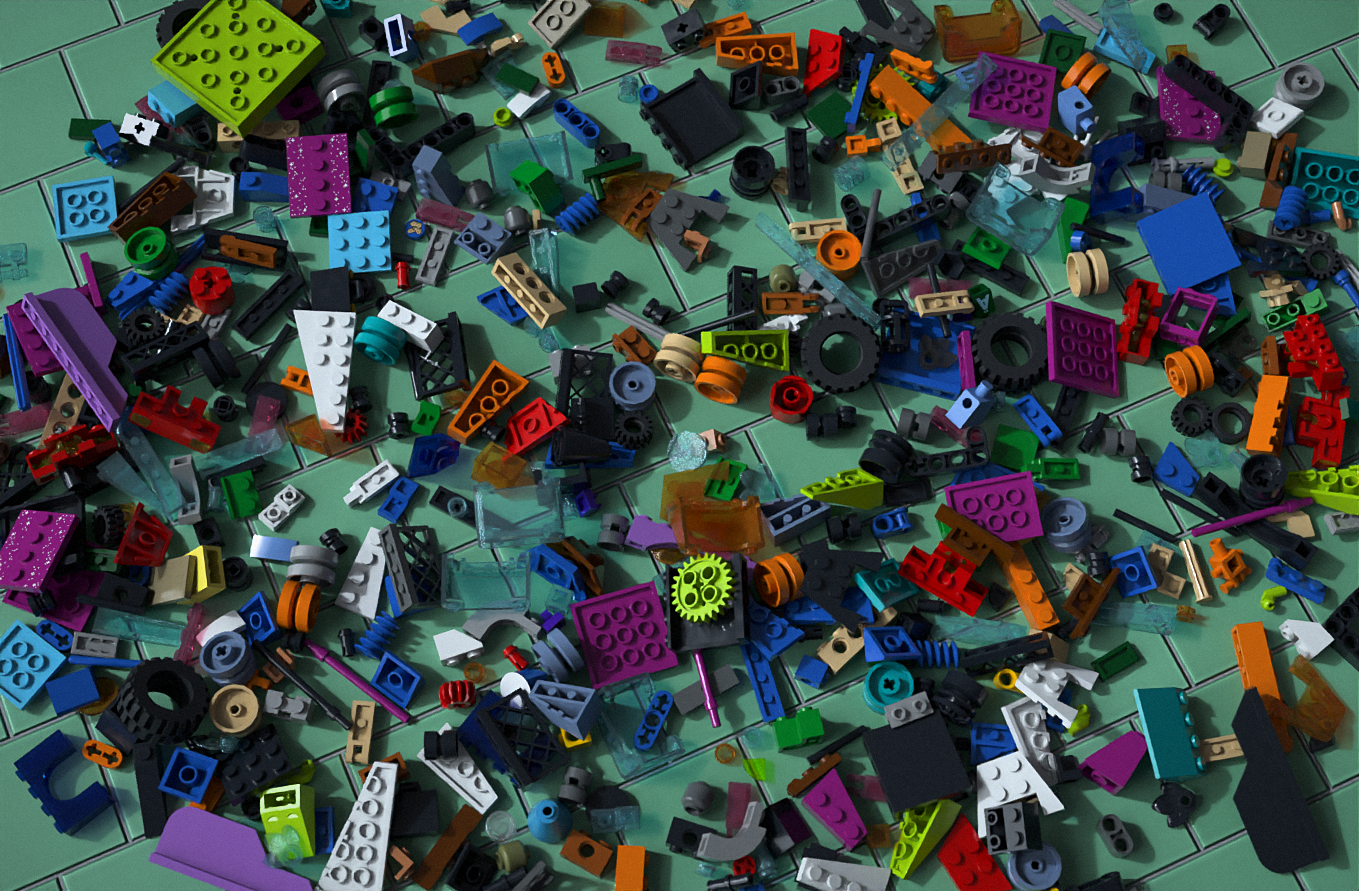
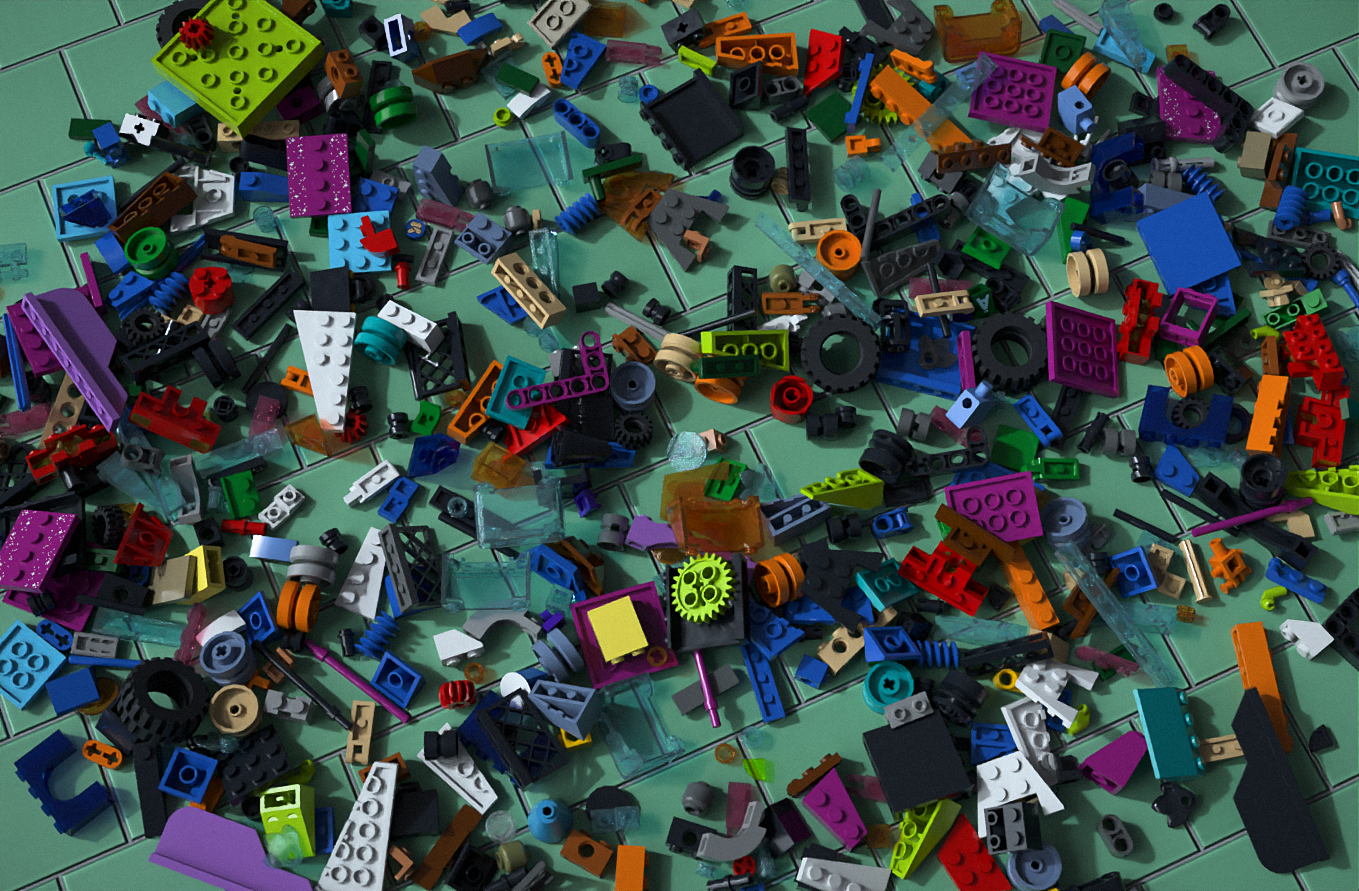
black beam [368,112,476,179] -> none
red pin [502,644,530,671] -> none
green brick [509,160,565,215] -> none
clear light blue bush [556,494,579,521] -> none
dark grey wheel [557,766,594,806] -> none
blue beam [633,690,673,752] -> none
green brick [772,707,825,753] -> none
black bar [806,725,867,766] -> none
black wheel [811,136,839,164] -> none
tan slope [876,117,924,195] -> none
lime plate [1213,158,1233,178] -> none
clear orange wing [1267,654,1346,743] -> none
none -> clear blue slope [57,189,112,228]
none -> blue slope [95,231,131,275]
none -> dark grey piece [121,444,165,475]
none -> red gear [179,15,215,52]
none -> red pin [221,519,267,536]
none -> dark orange brick [324,49,364,99]
none -> red brick [360,215,401,258]
none -> black bar [438,512,516,559]
none -> teal plate [484,355,547,430]
none -> magenta beam [505,331,609,412]
none -> blue wing [560,30,607,90]
none -> light yellow brick [587,596,648,665]
none -> clear orange bush [647,646,667,667]
none -> lime tile [678,46,717,77]
none -> dark green piece [691,354,760,379]
none -> black piece [984,276,1022,315]
none -> clear light blue tile [1054,539,1178,688]
none -> clear pink hinge [1074,645,1139,677]
none -> black wheel [1102,159,1139,197]
none -> clear blue arch [1138,385,1235,453]
none -> lime arm [1250,325,1281,343]

